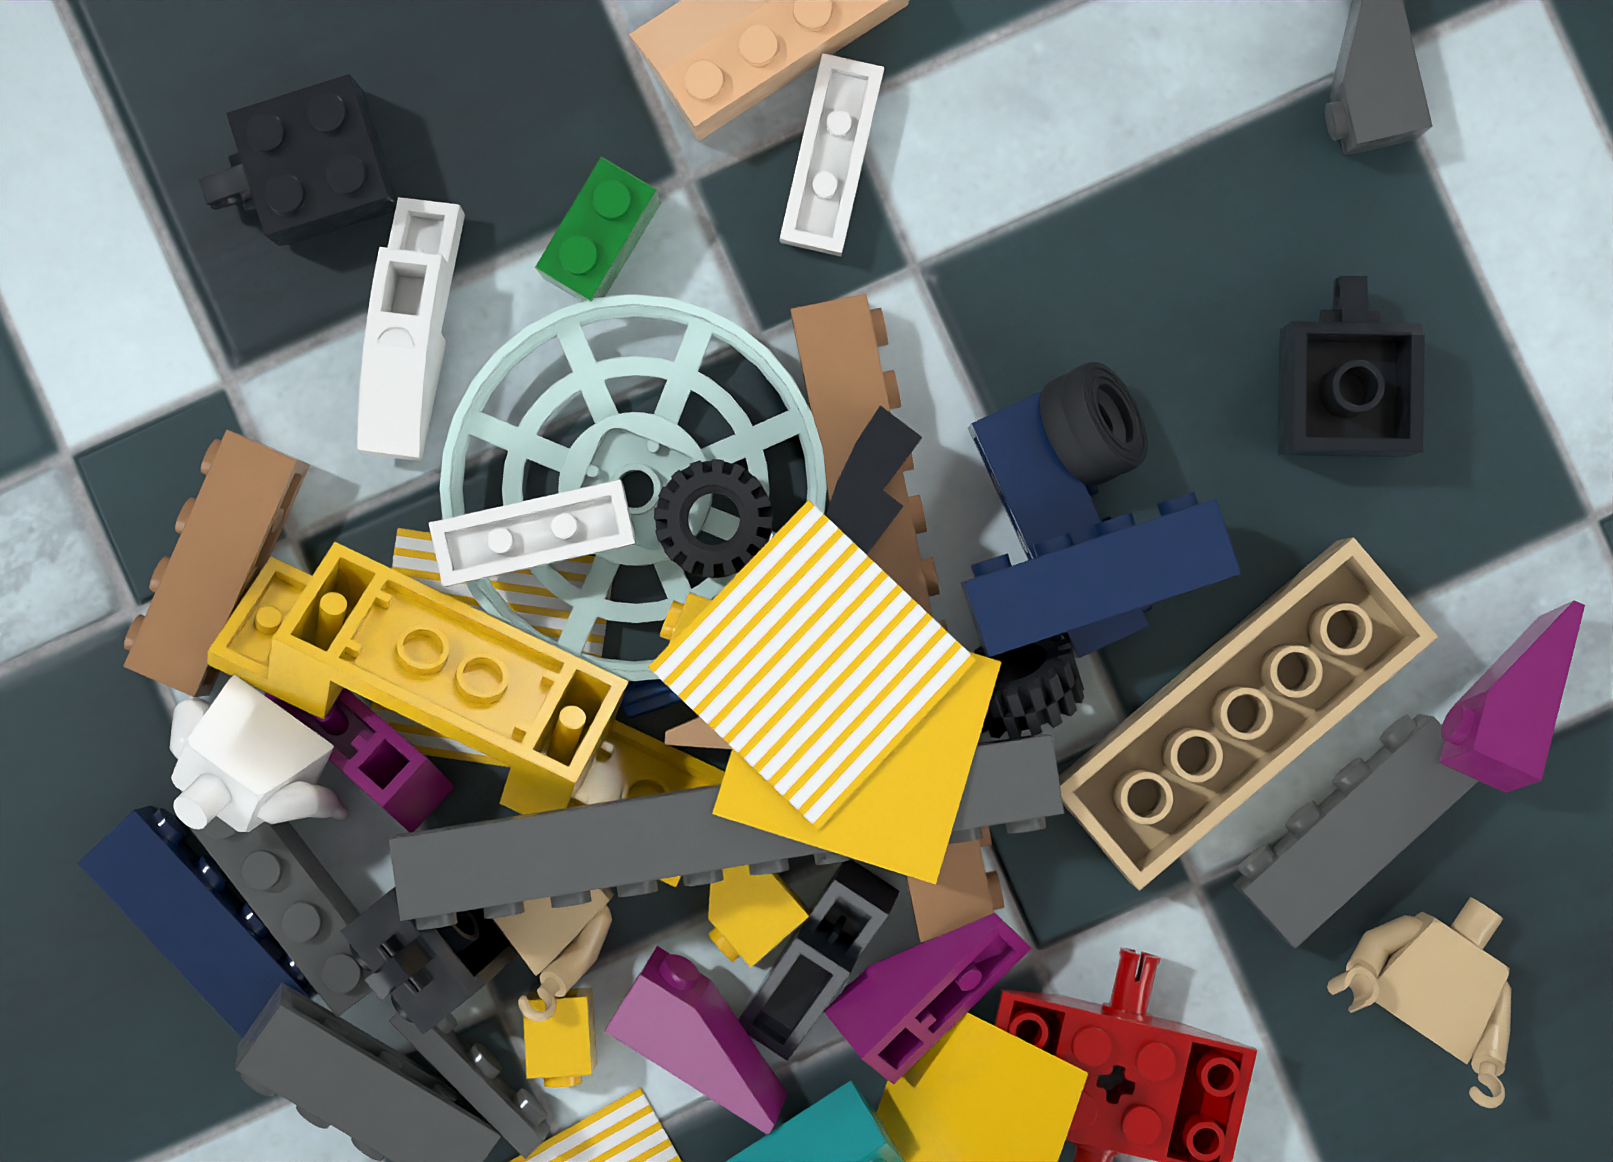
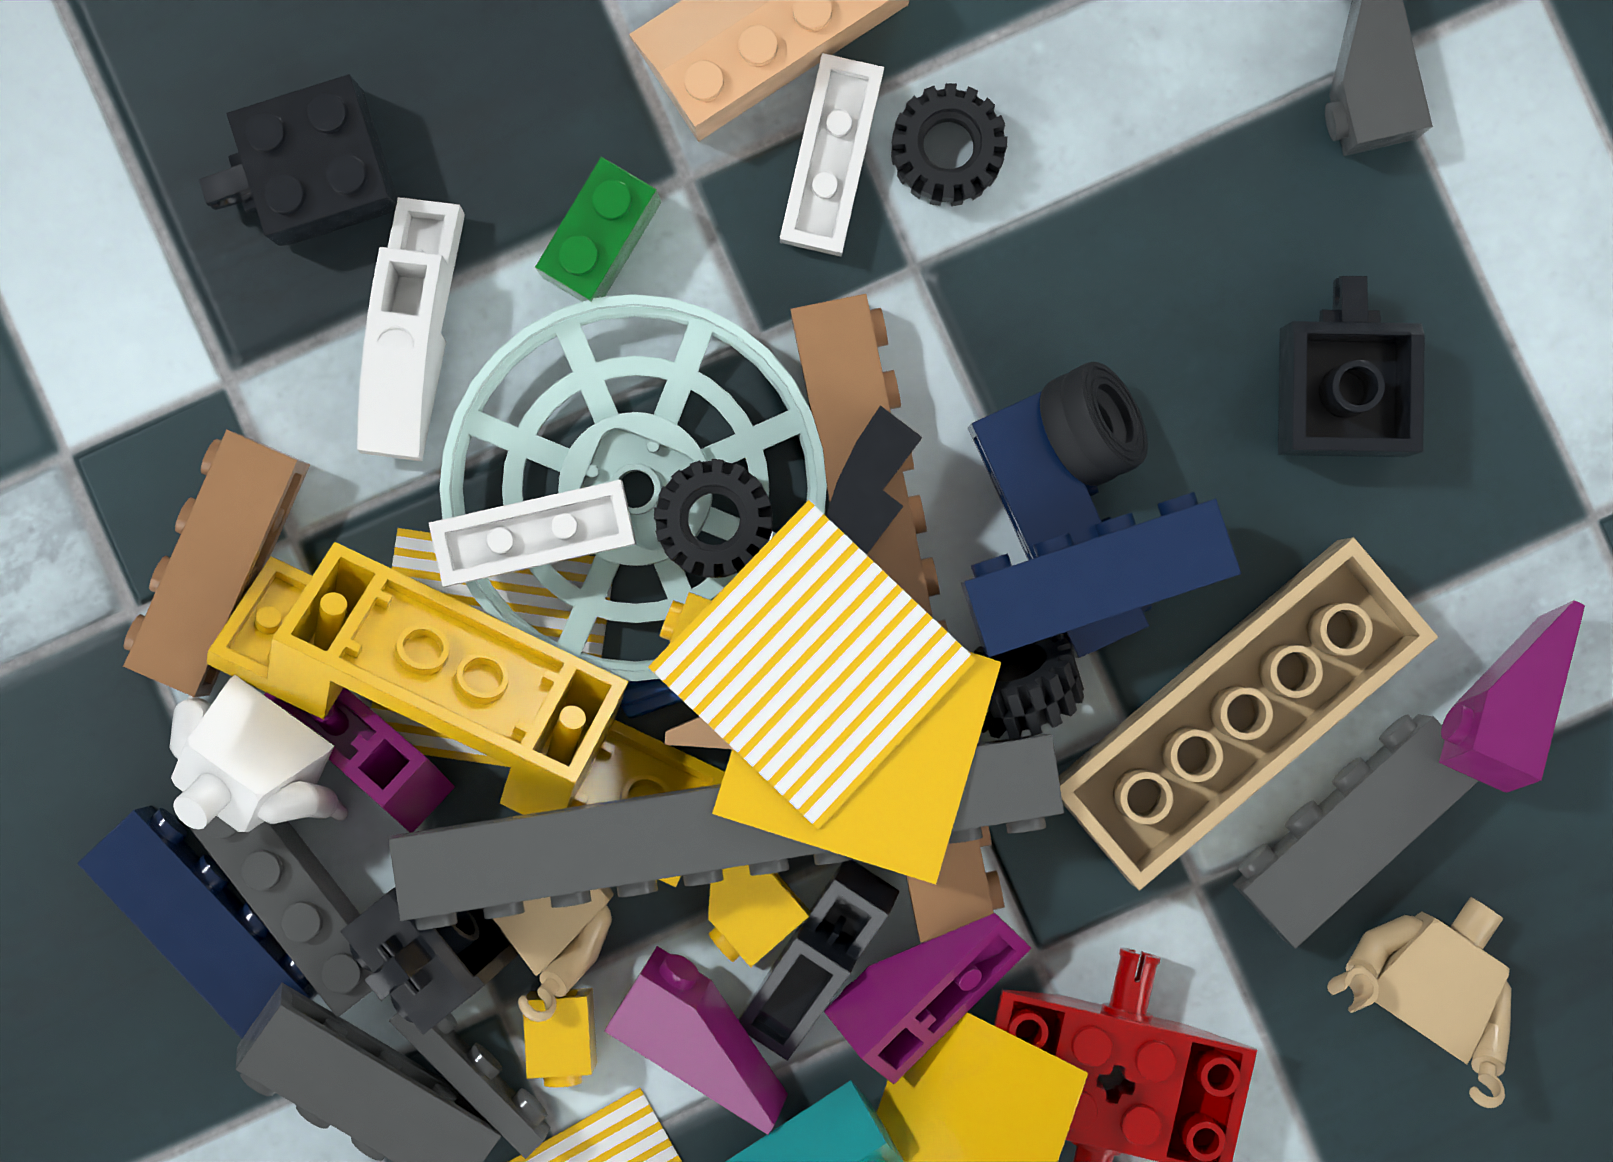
none -> black tyre [891,83,1008,207]

